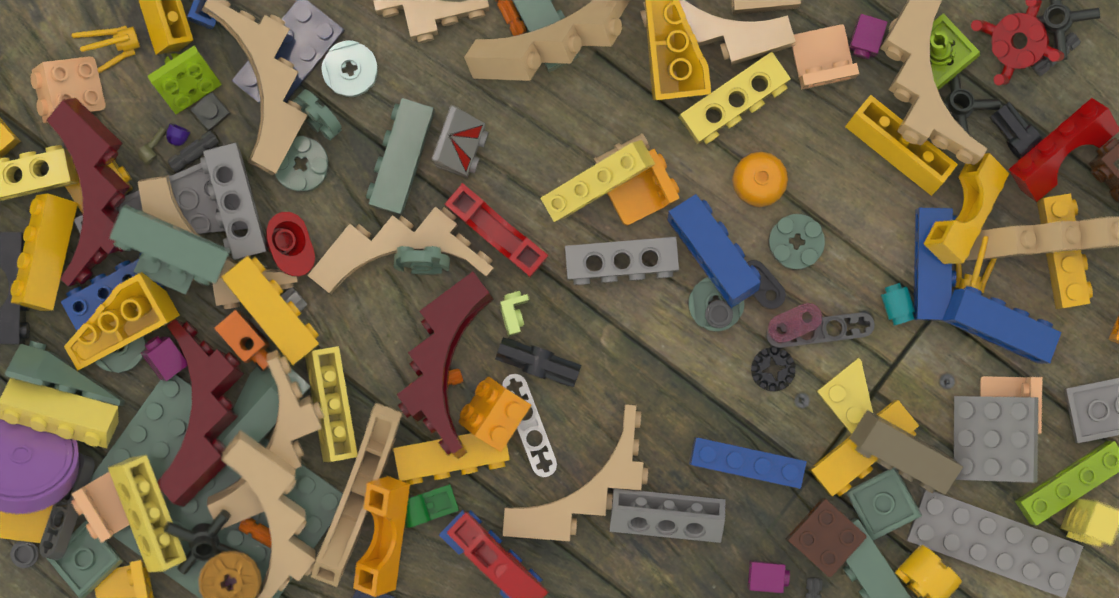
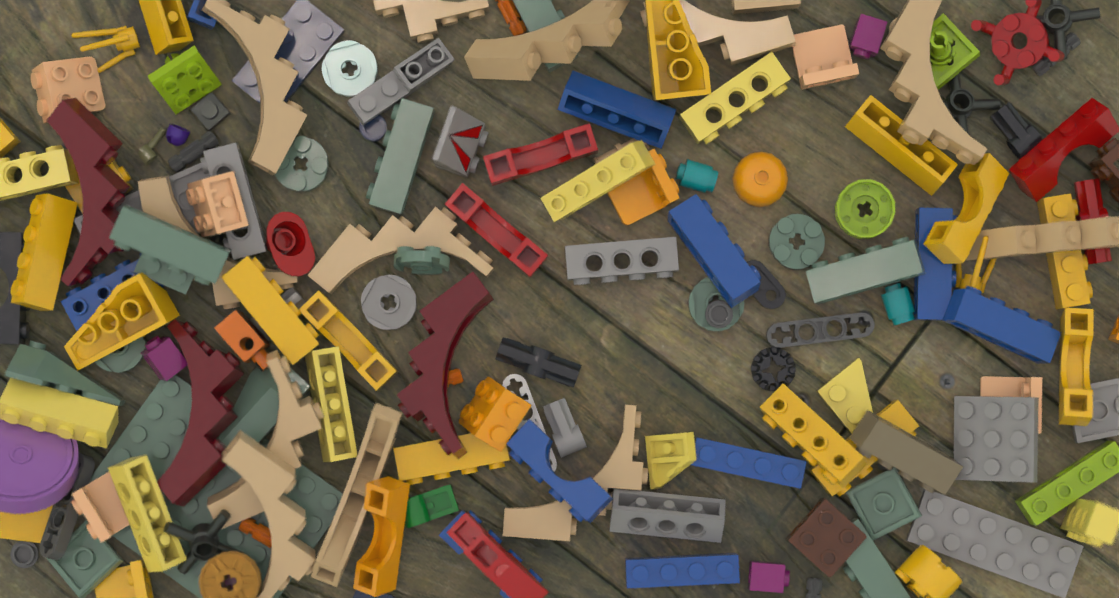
sand green plate [293,89,342,141] -> none
yellowish green bracket [499,291,529,337] -> none
clear pink plate [768,303,822,343] -> none
none -> light nougat bracket [186,171,249,237]
none -> yellow arch [299,290,399,391]
none -> light grey slope [347,38,455,125]
none -> tile [359,115,388,142]
none -> light grey plate [361,275,417,330]
none -> red arch [483,123,598,186]
none -> blue arch [506,419,614,523]
none -> light grey piece [543,398,587,458]
none -> blue brick [557,71,676,149]
none -> blue brick [625,553,740,588]
none -> light yellow wing [645,432,696,490]
none -> teal brick [675,159,718,193]
none -> yellow brick [760,384,867,488]
none -> sand green brick [806,237,926,304]
none -> lime wheel [835,179,895,239]
none -> yellow arch [1059,307,1094,426]
none -> red piece [1074,179,1112,265]

